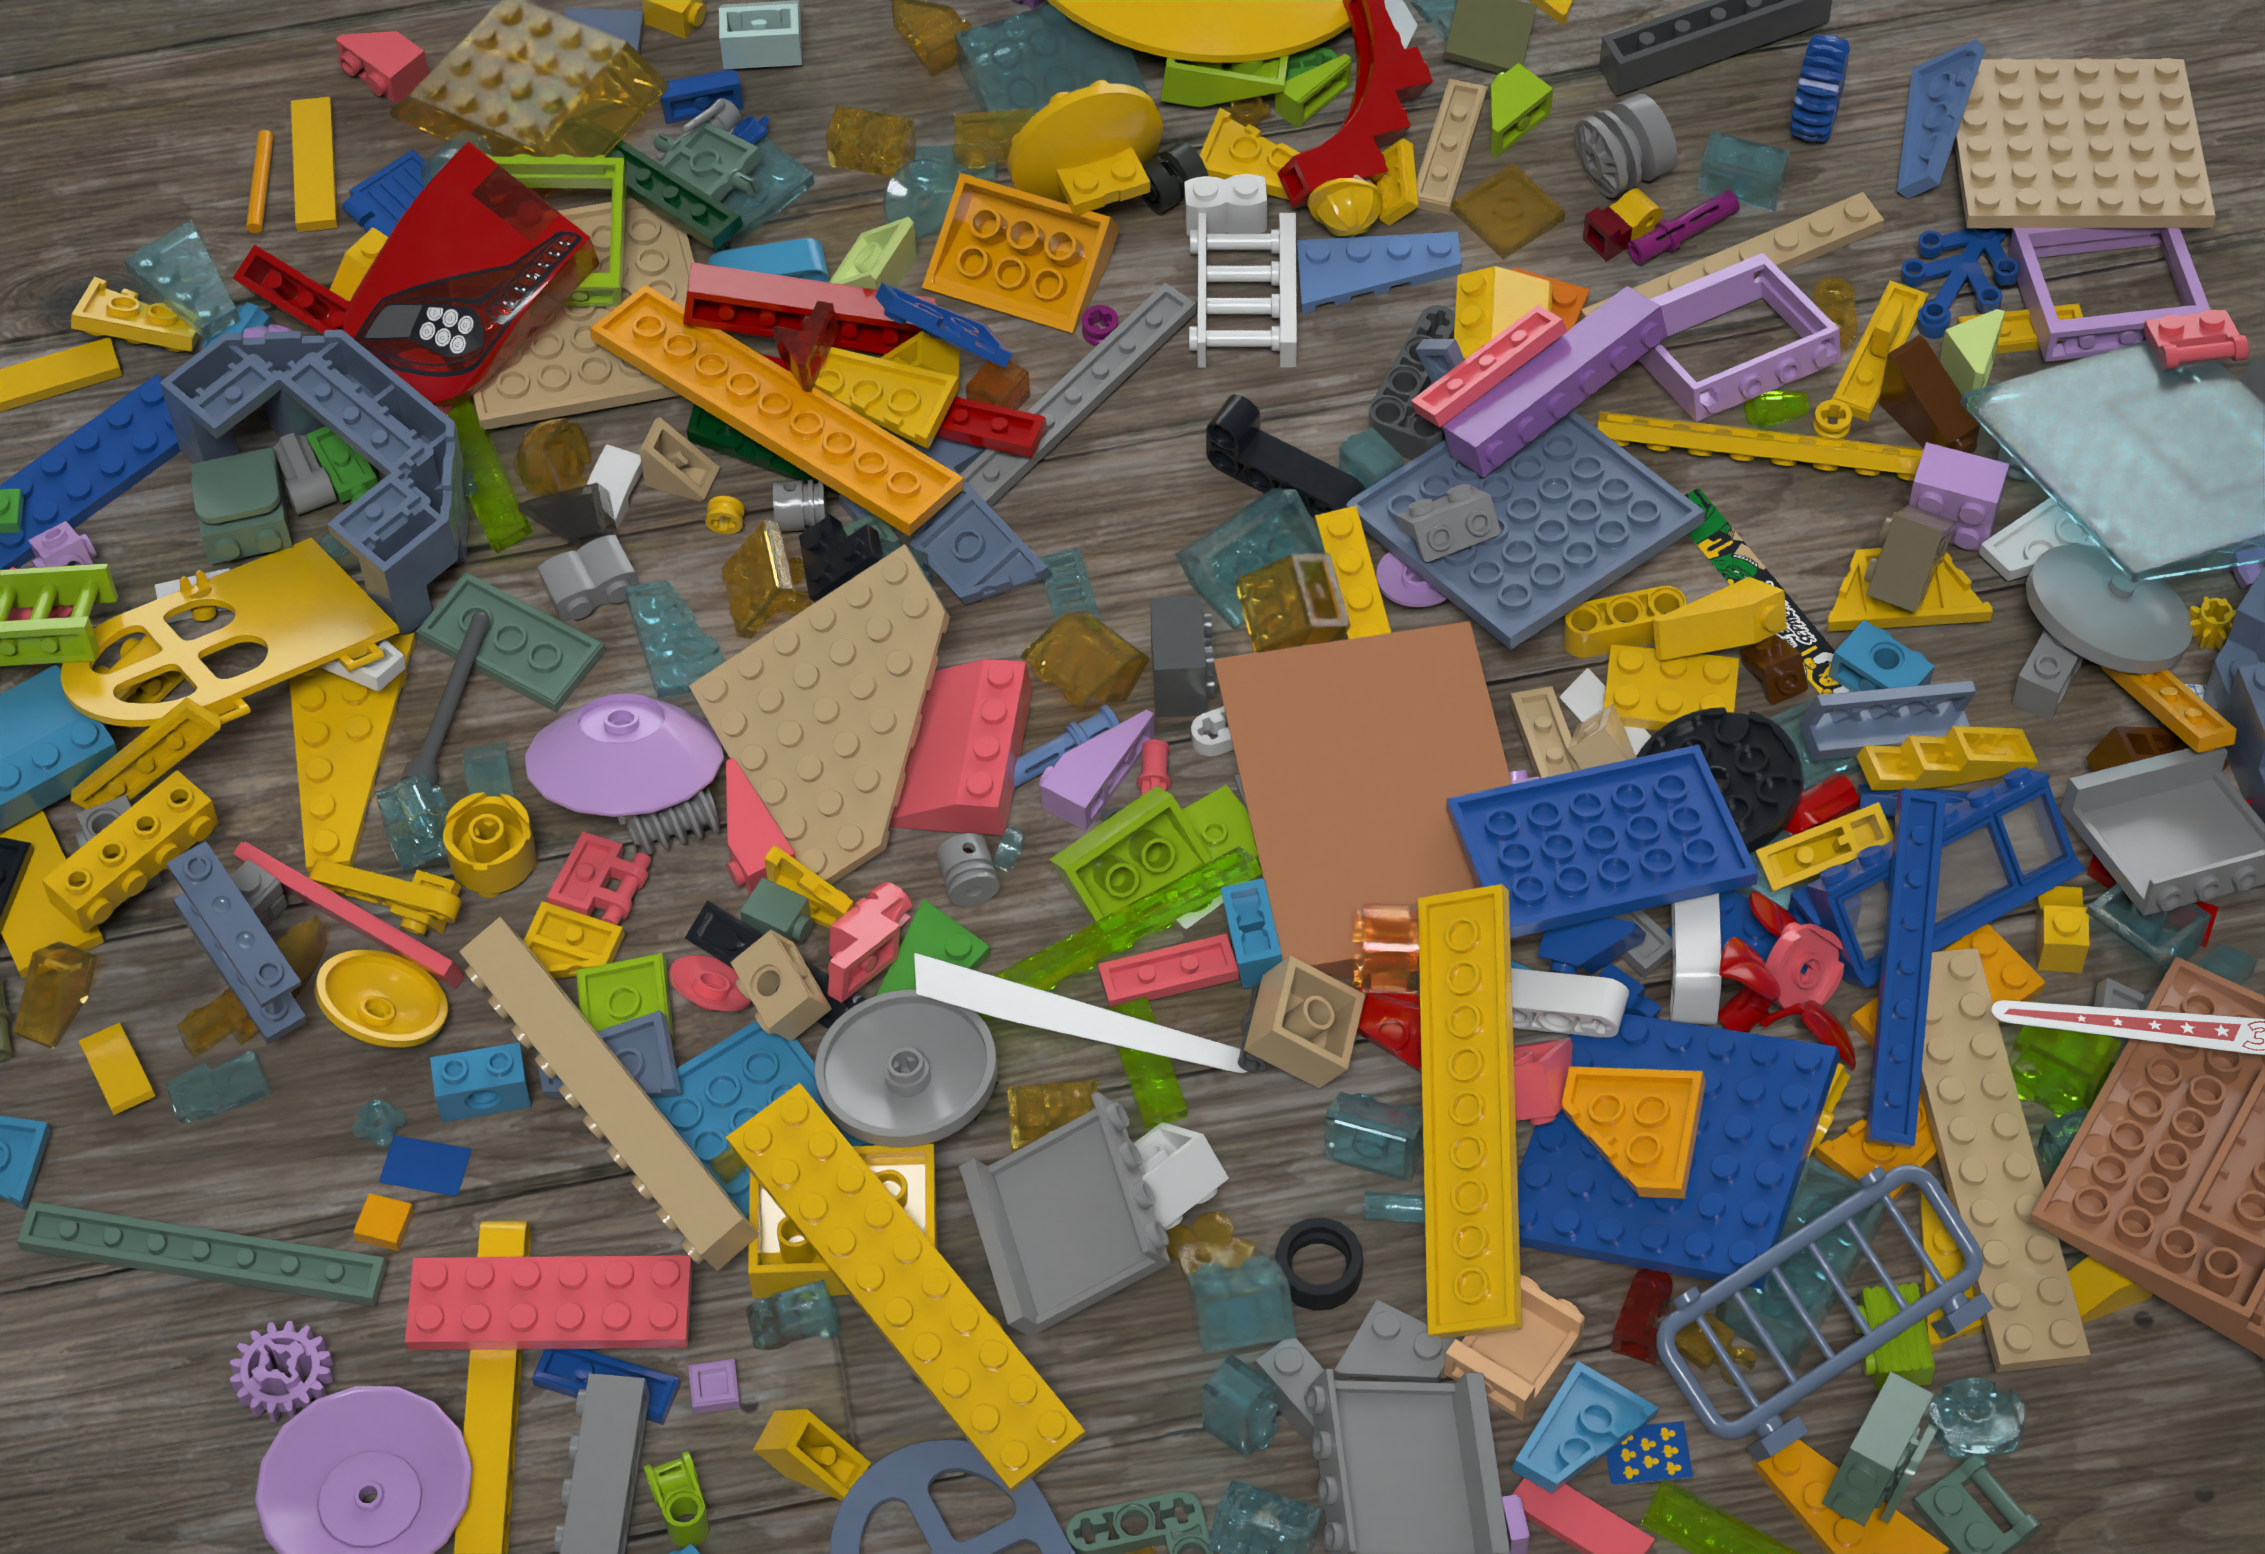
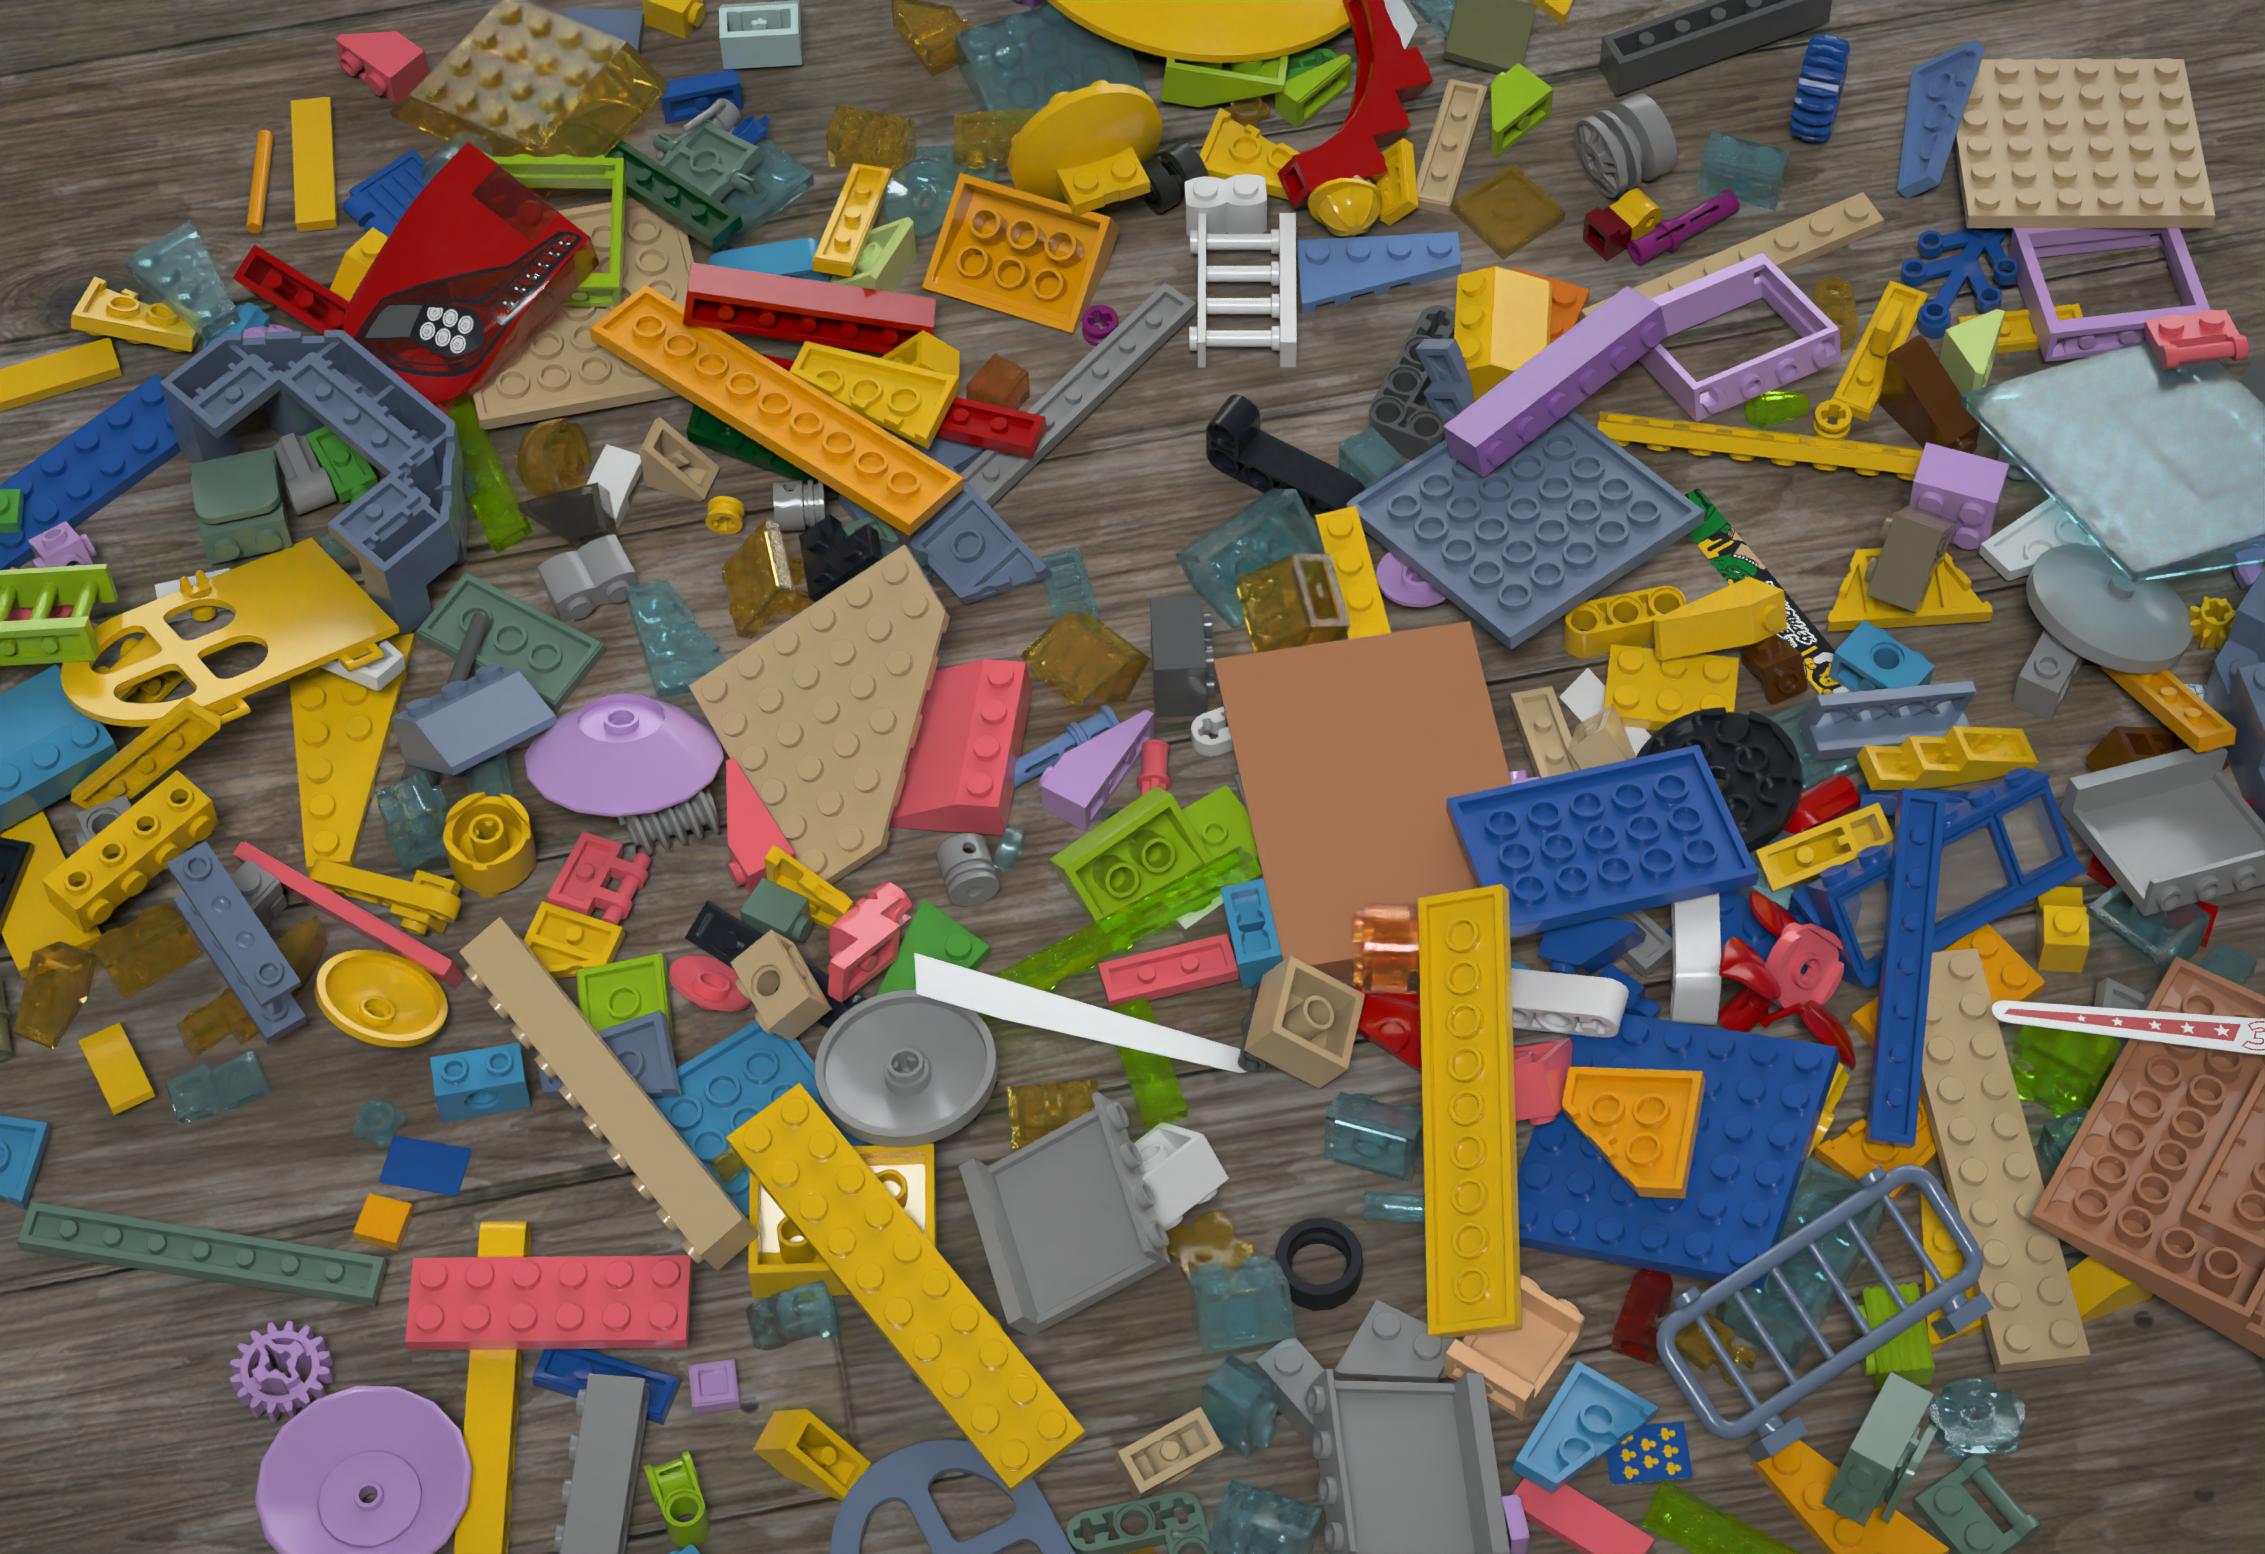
clear red slope [773,300,839,392] -> none
blue wing [875,282,1012,368] -> none
light grey bracket [1396,484,1501,562] -> none
coral plate [1411,305,1567,428] -> none
none -> clear yellow bracket [89,902,200,998]
none -> sand blue slope [392,664,557,776]
none -> yellow tile [812,163,892,277]
none -> tan brick [1114,1406,1224,1500]

